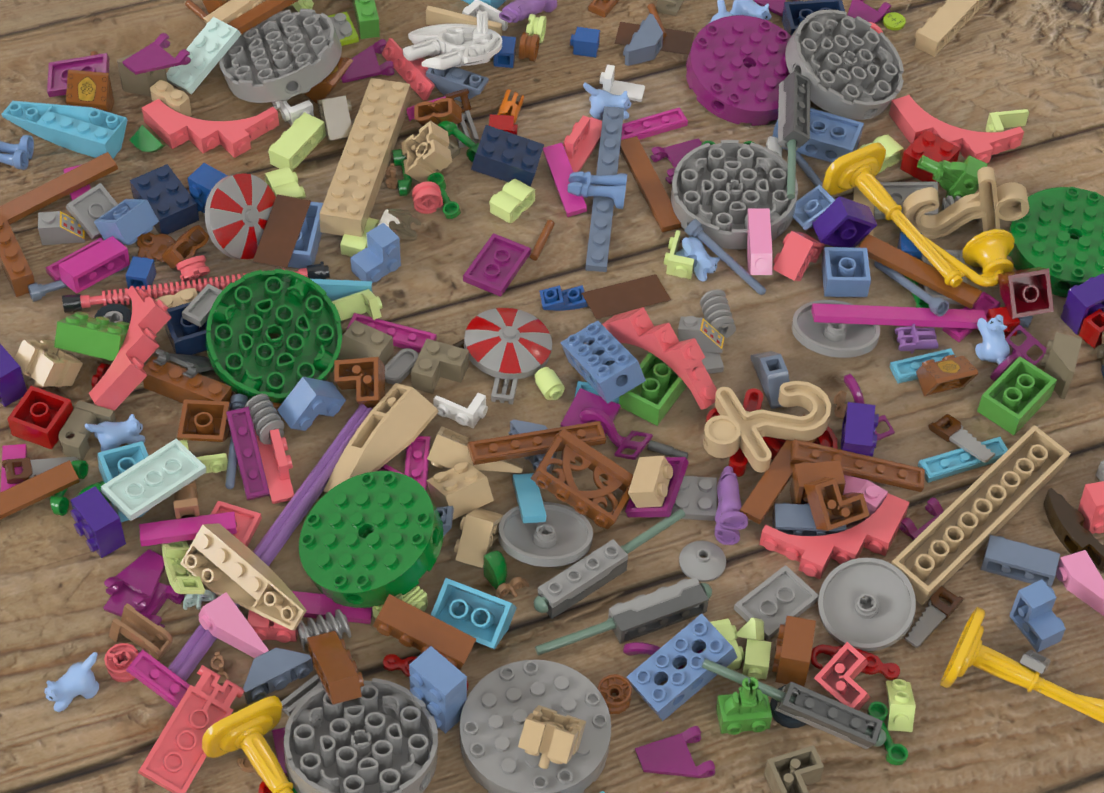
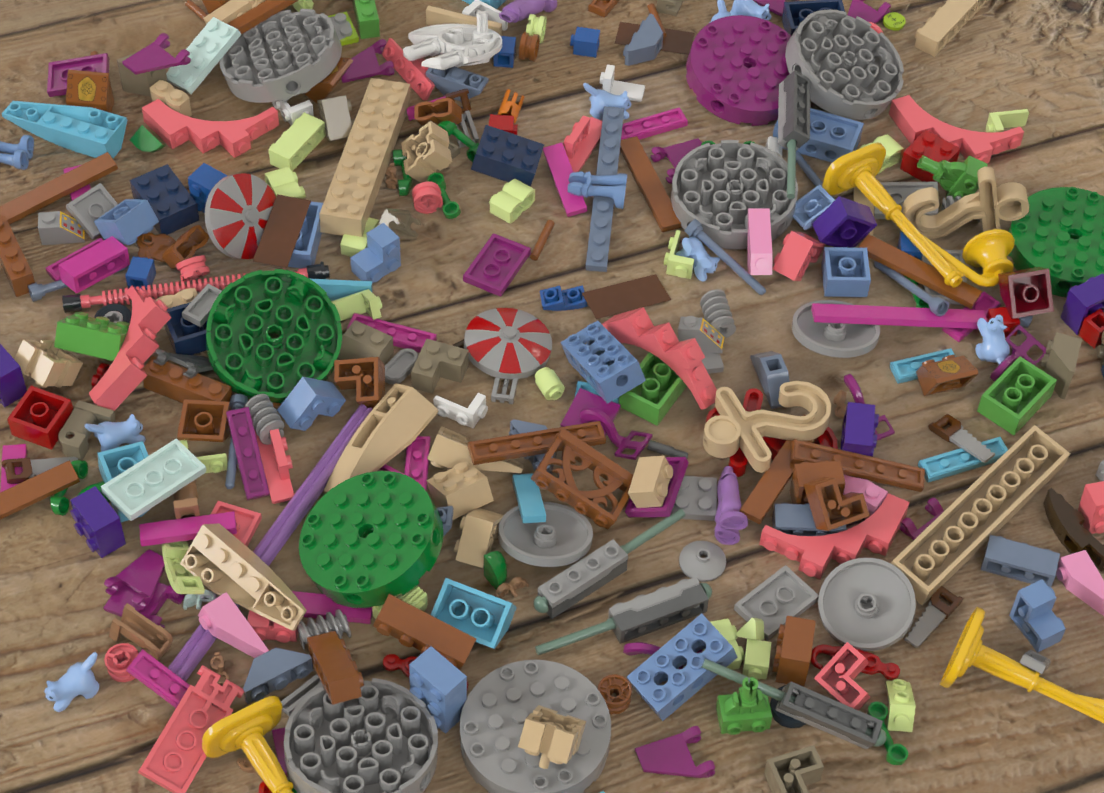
medium lavender arm [895,324,938,354] -> none

